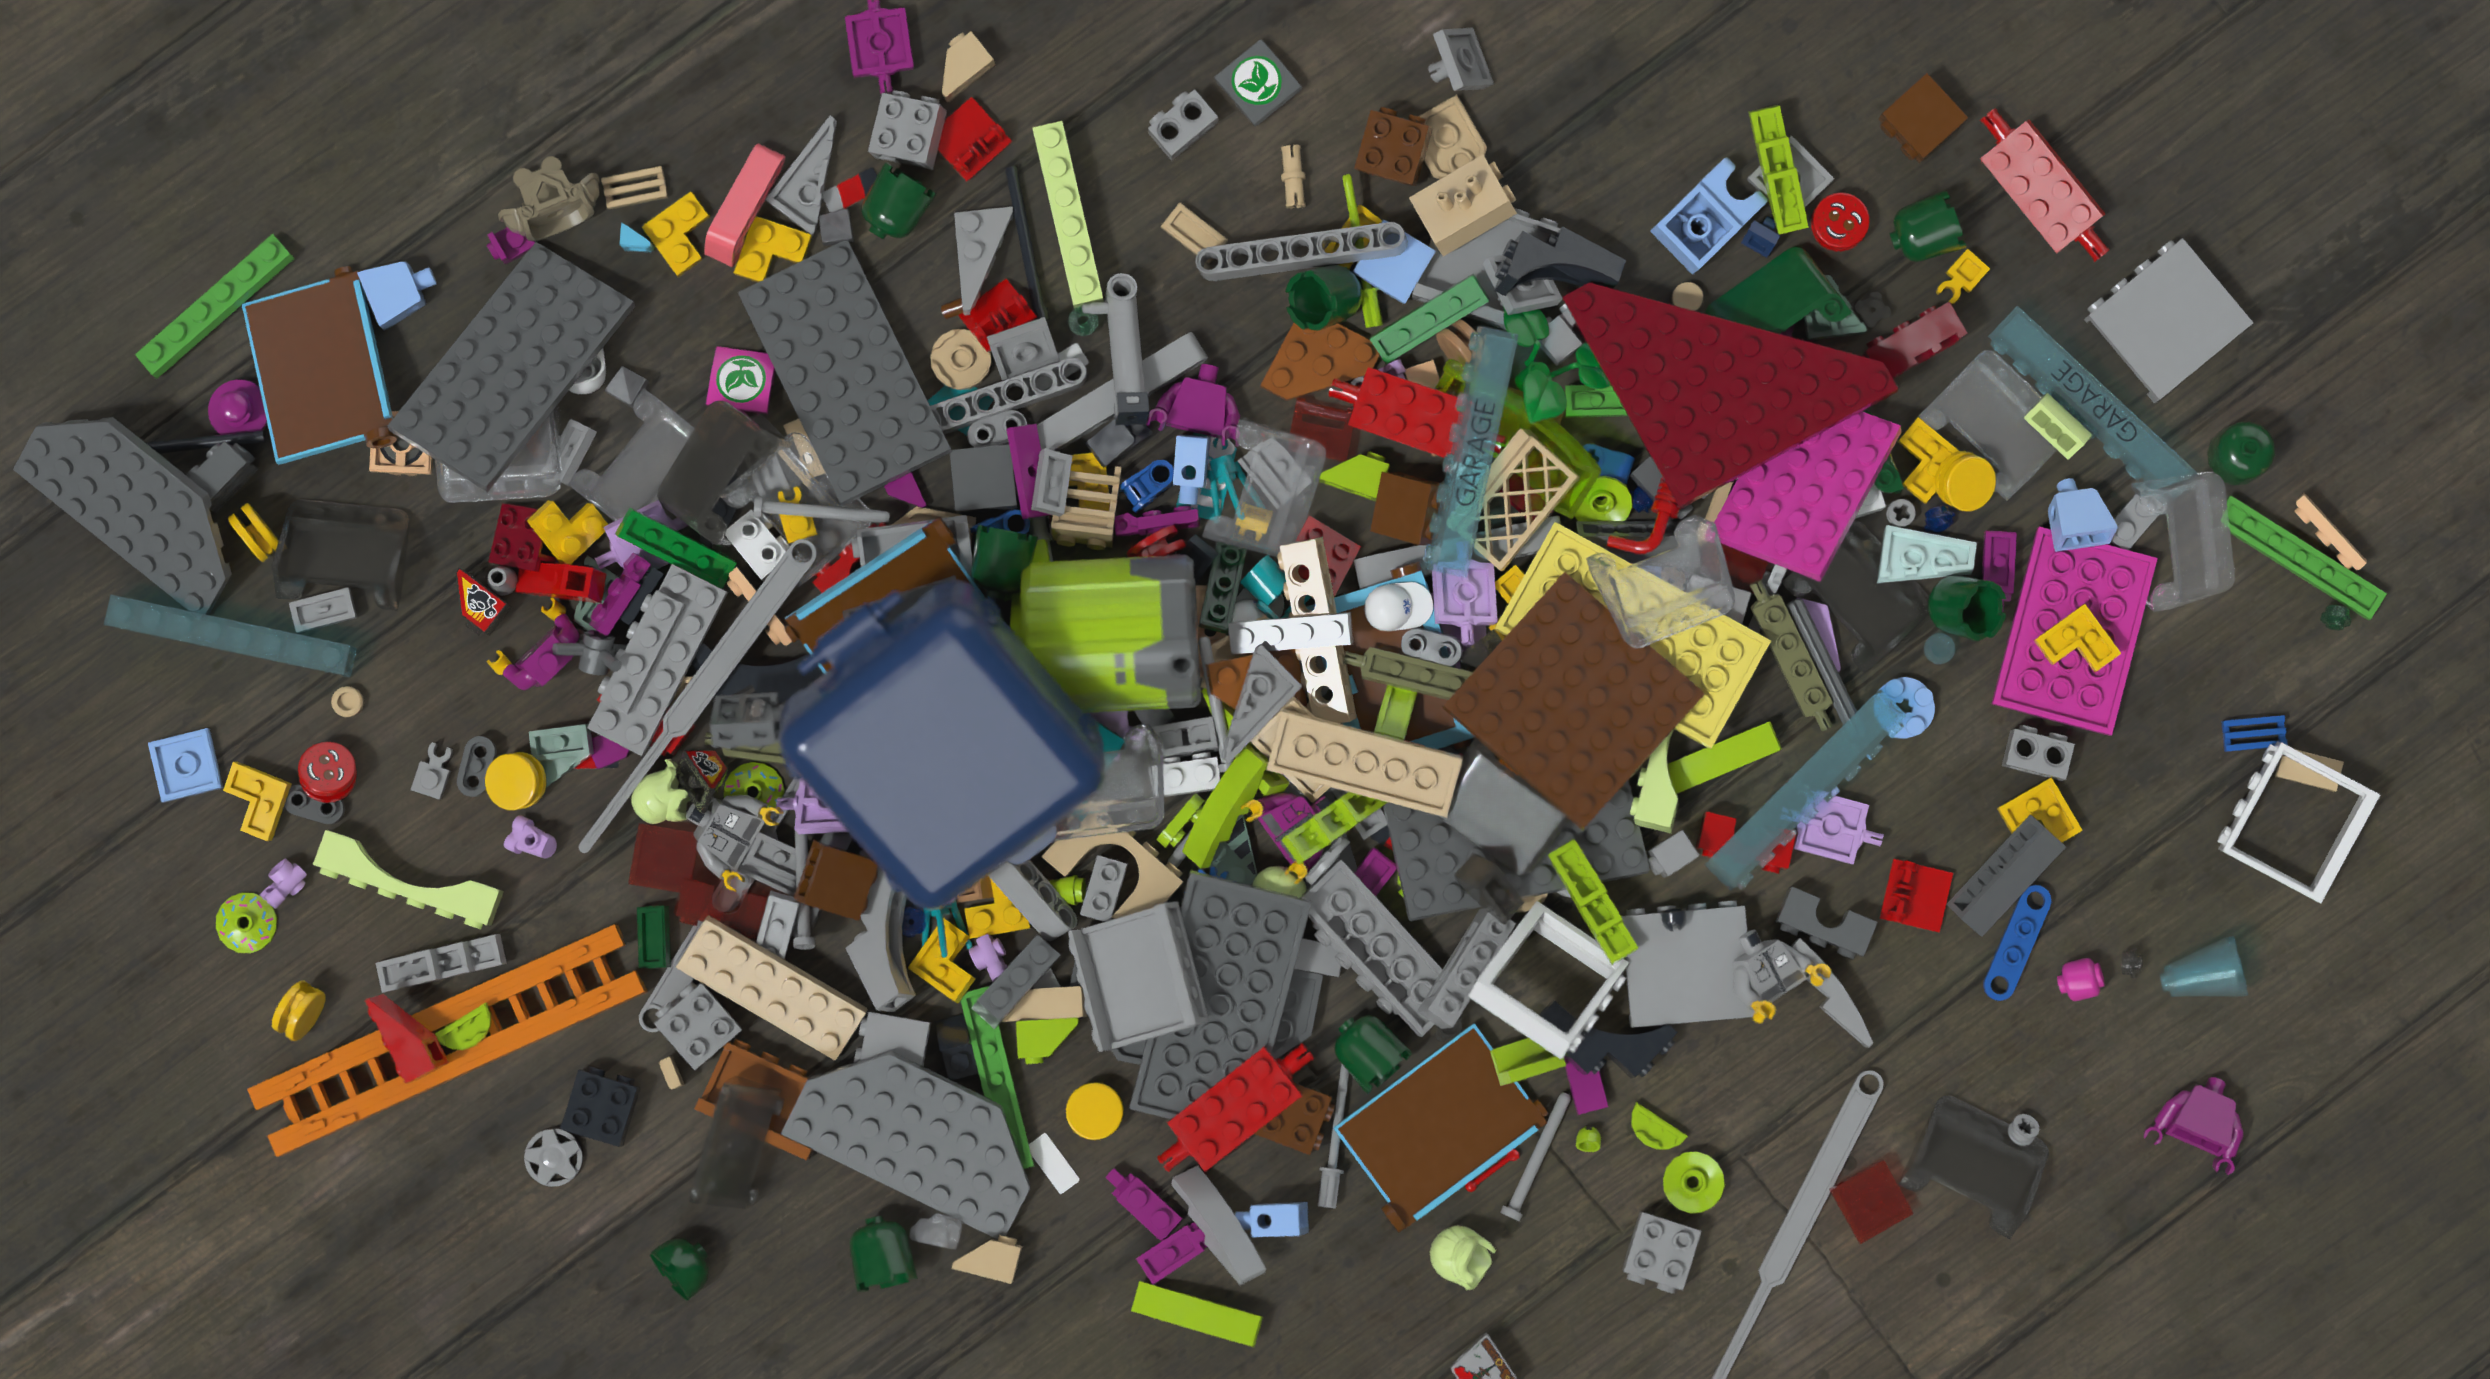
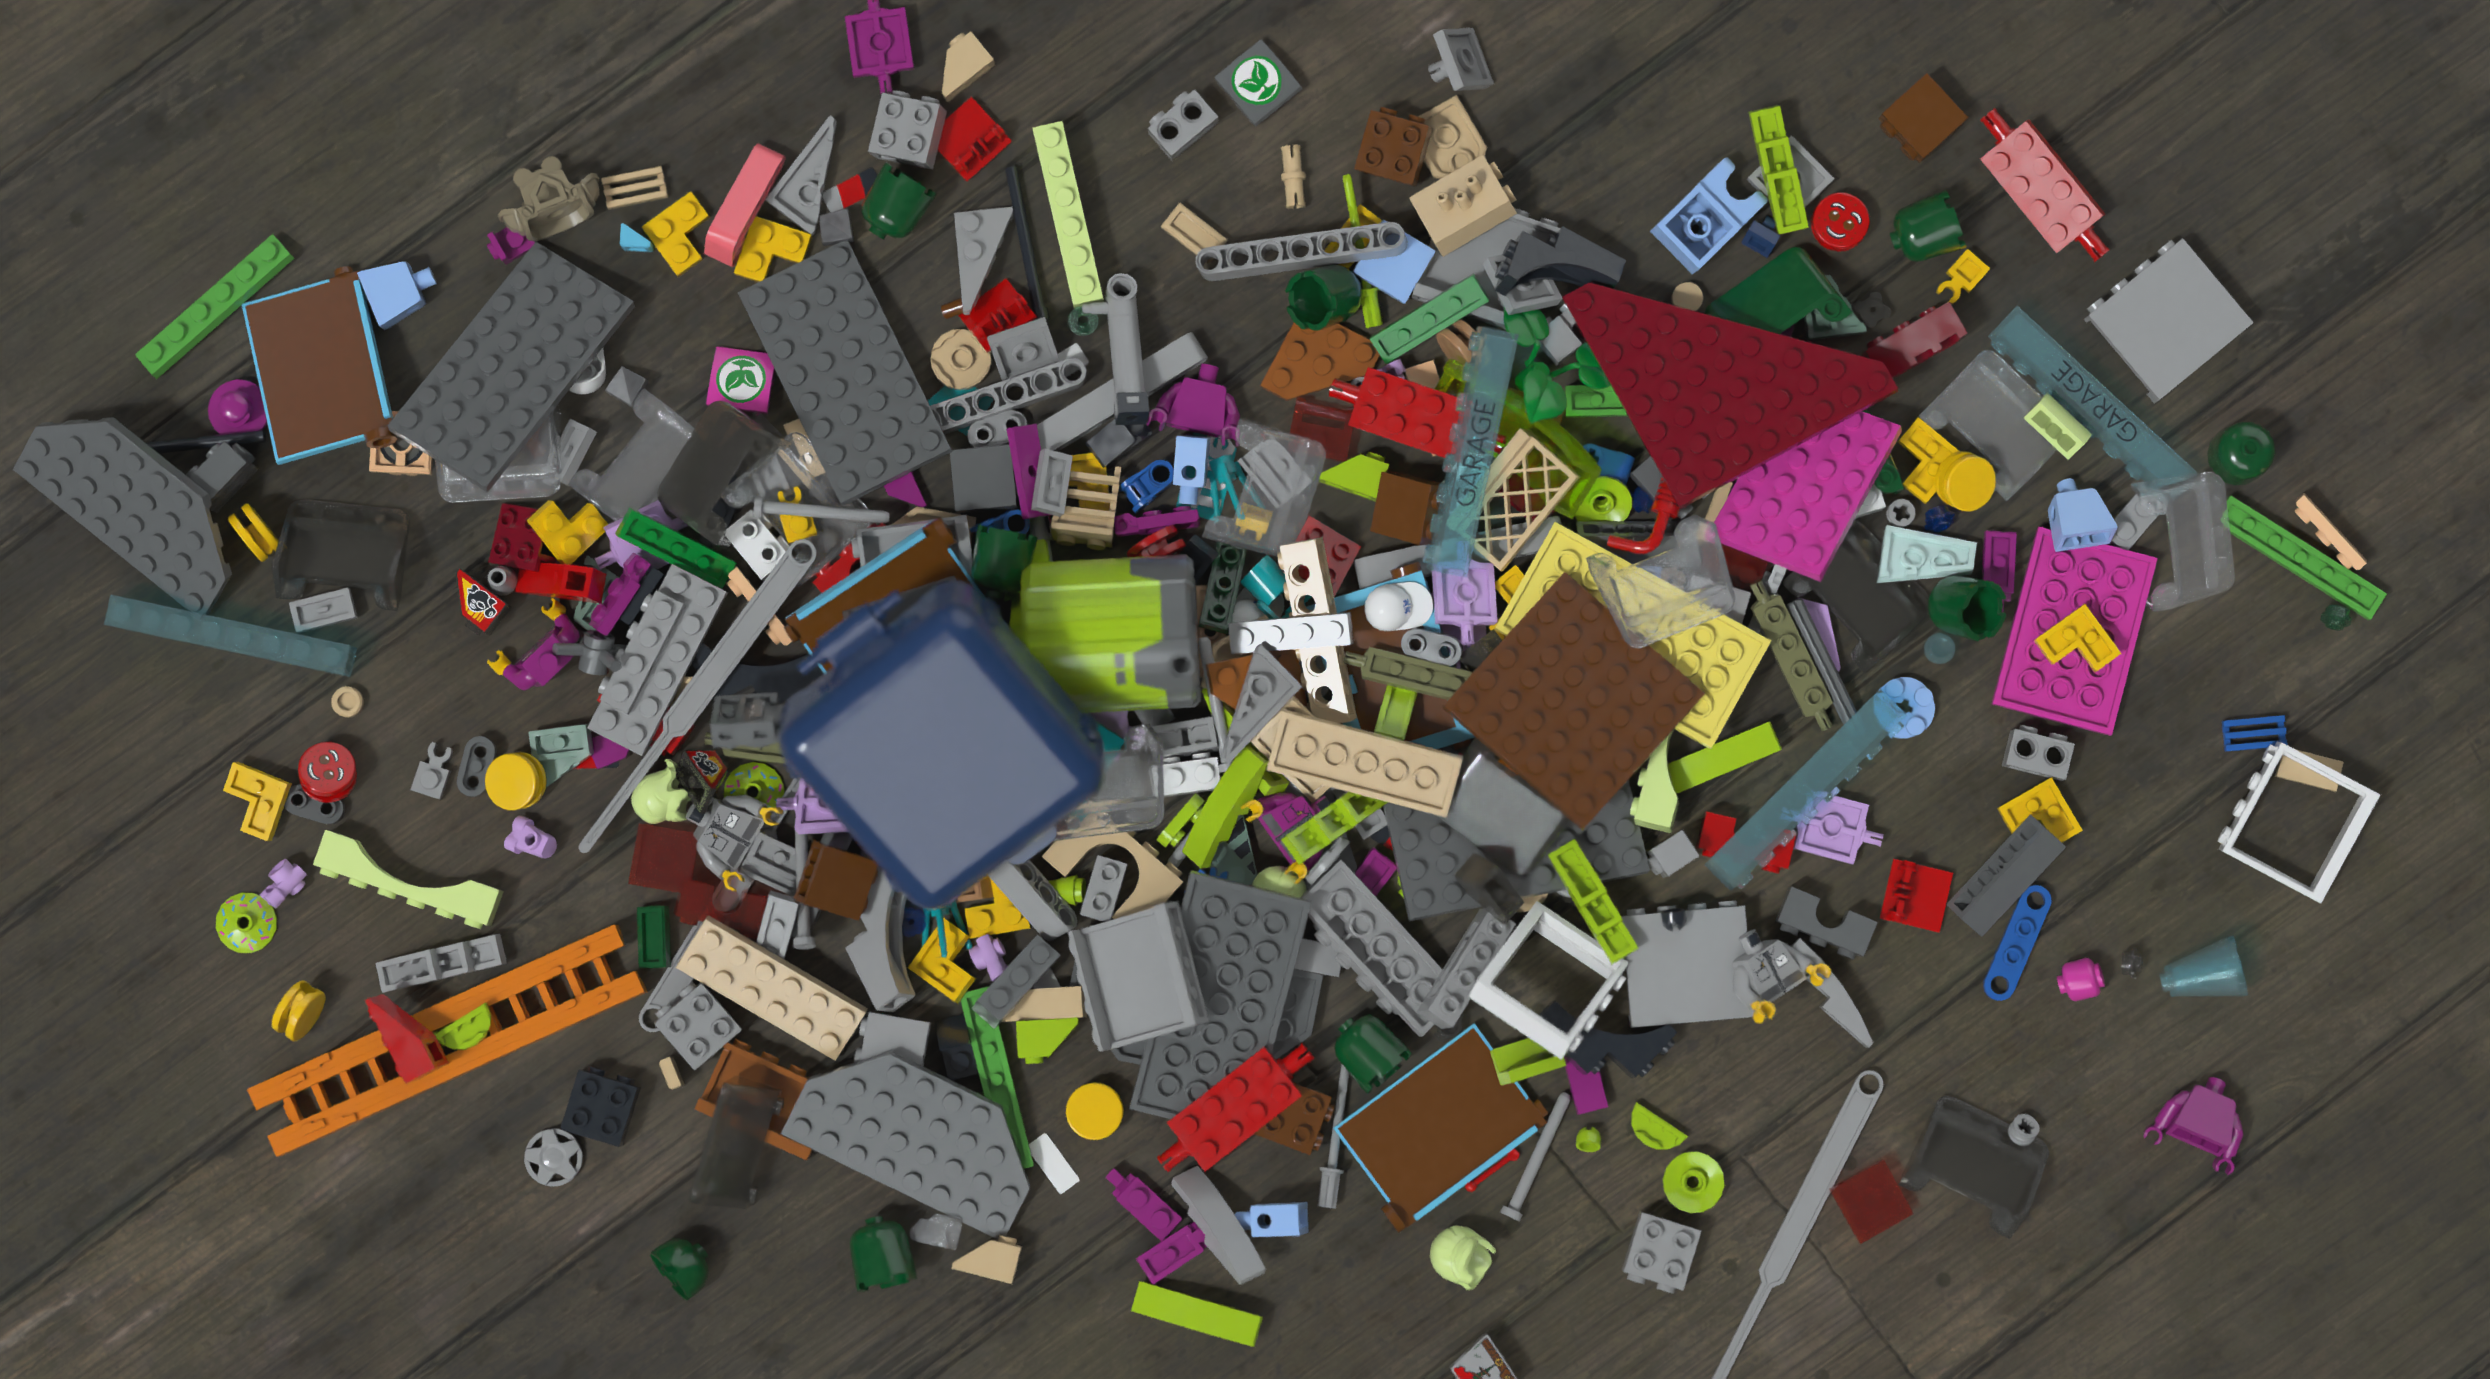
light blue tile [148,728,223,802] -> none

